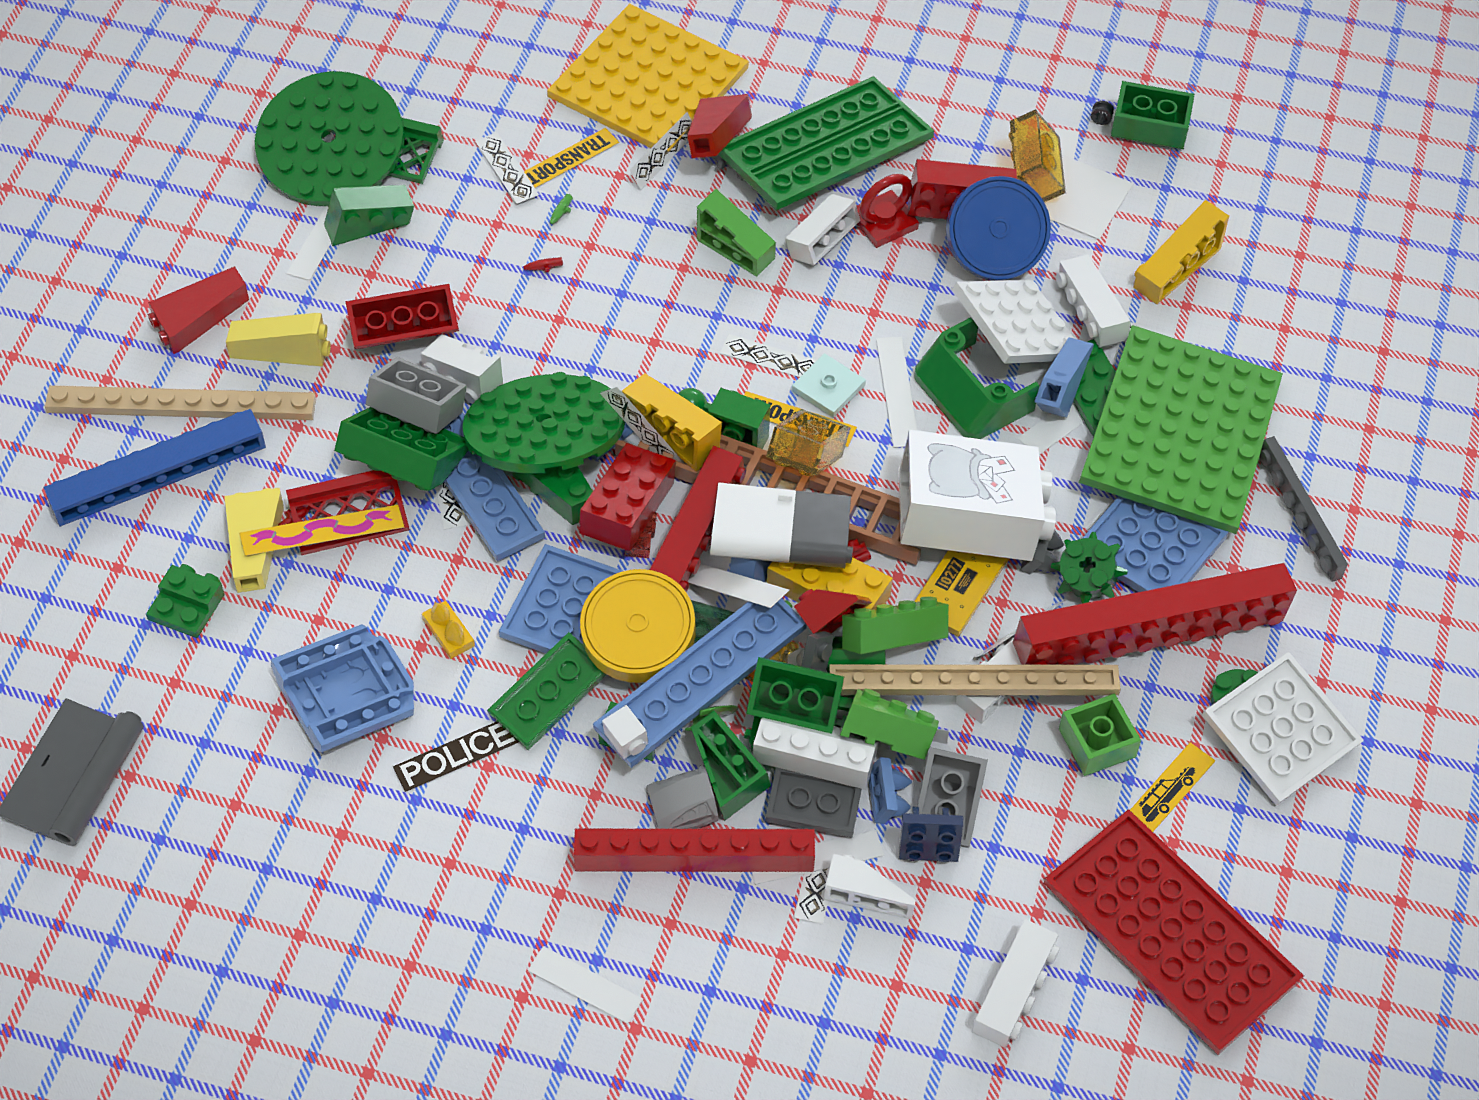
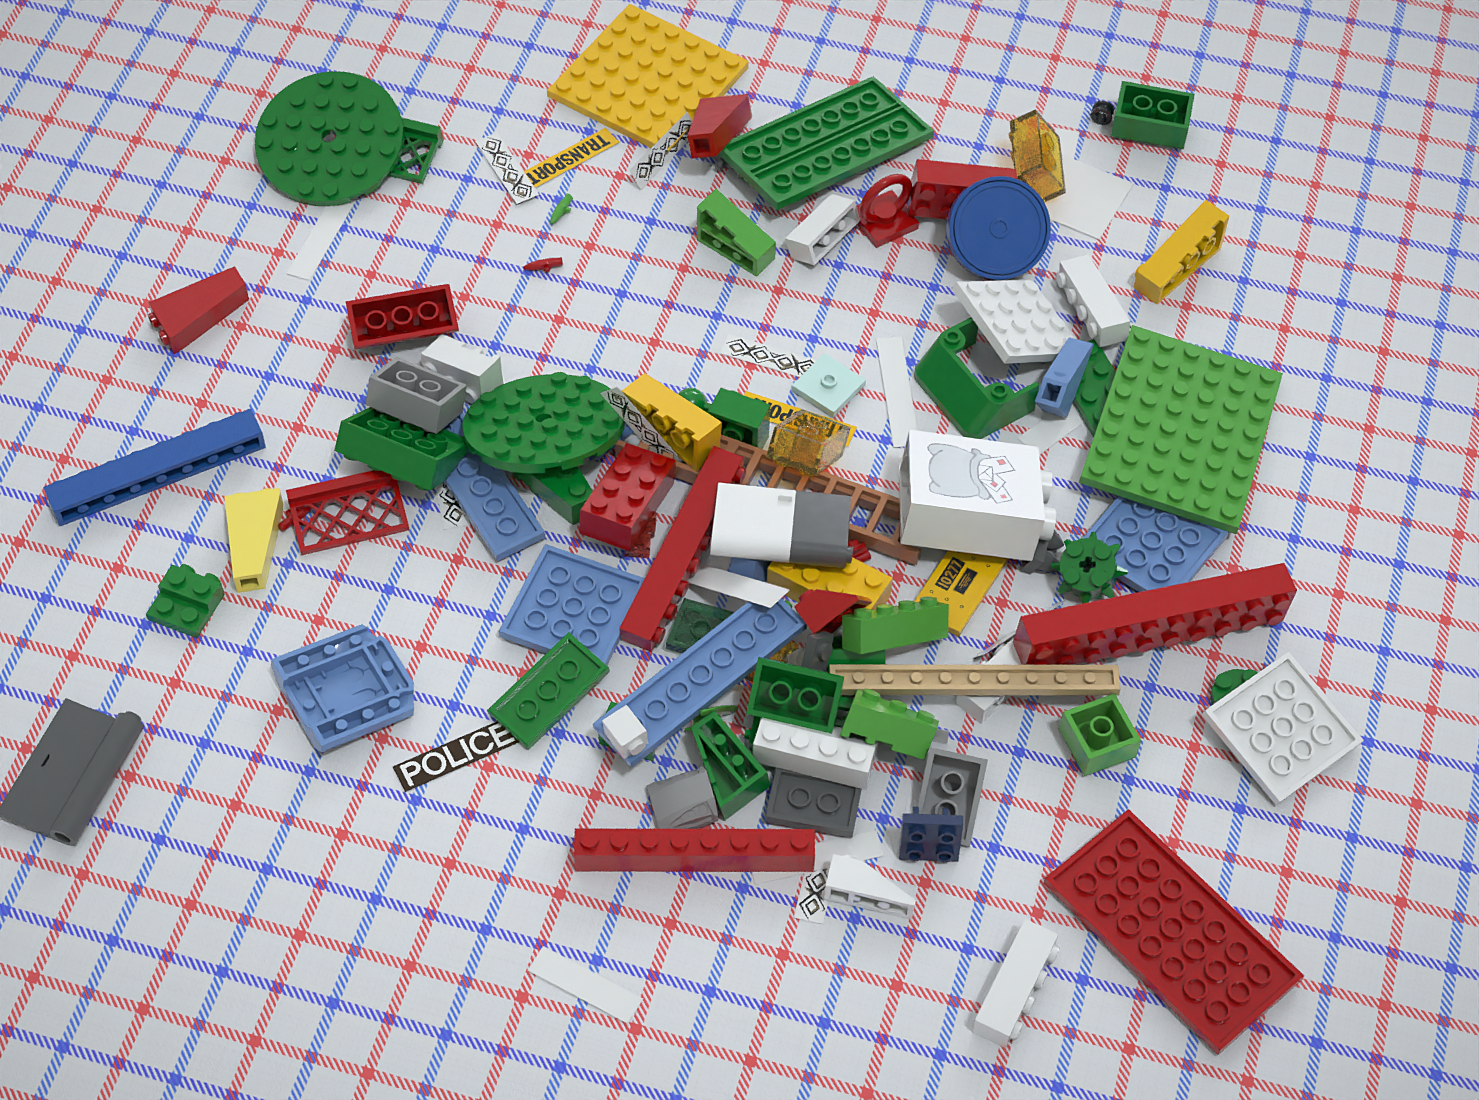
tan plate [45,385,316,420] -> none
light yellow slope [226,313,331,367] -> none
yellow sticker [239,505,404,556] -> none
green wedge [324,185,415,246] -> none
yellow tile [422,600,475,659] -> none
yellow brick [580,569,696,683] -> none
medium blue tile [869,757,912,824] -> none
yellow sticker [1130,742,1216,832] -> none
dark grey plate [1259,436,1348,582] -> none

